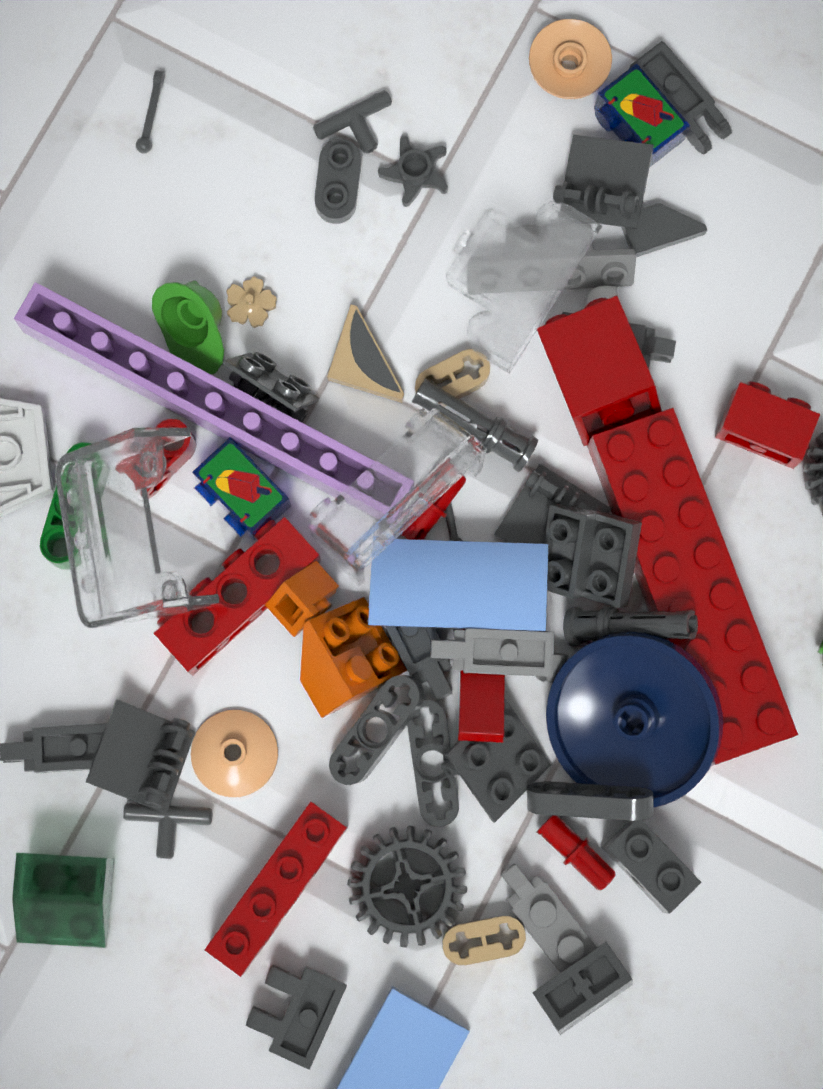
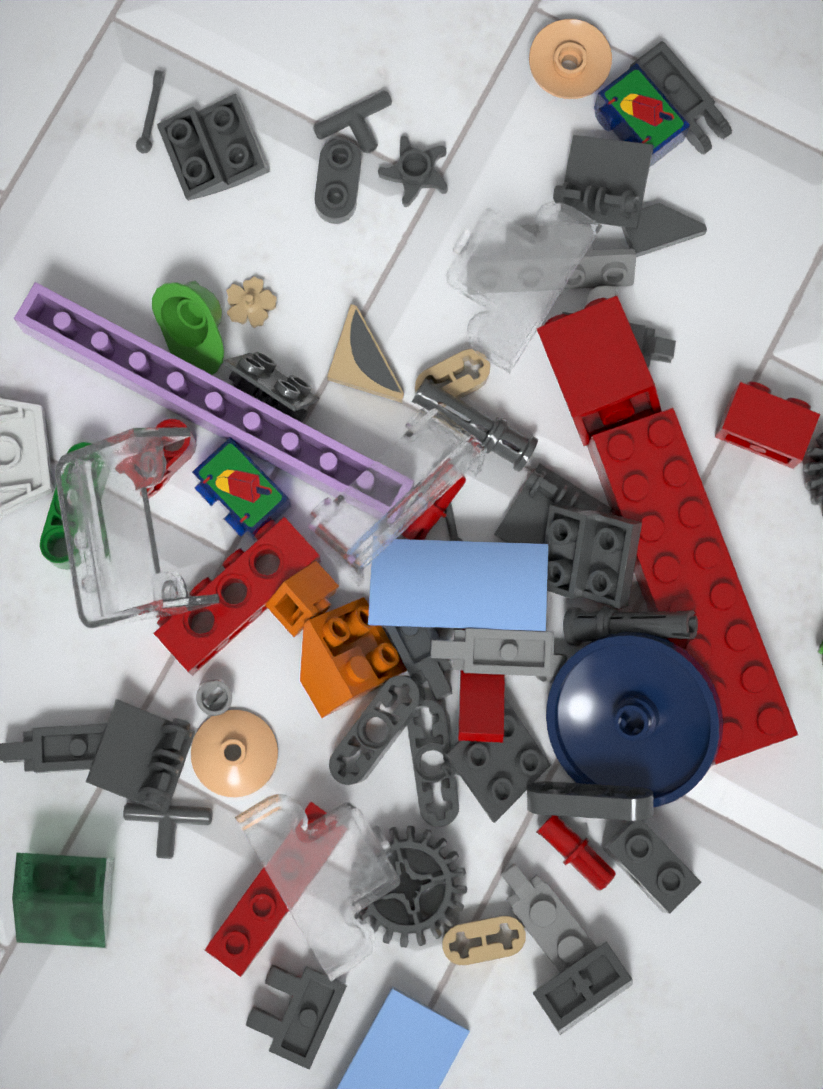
none -> dark grey slope [157,93,270,201]
none -> light grey hinge [196,680,232,716]
none -> clear brick [235,794,400,981]

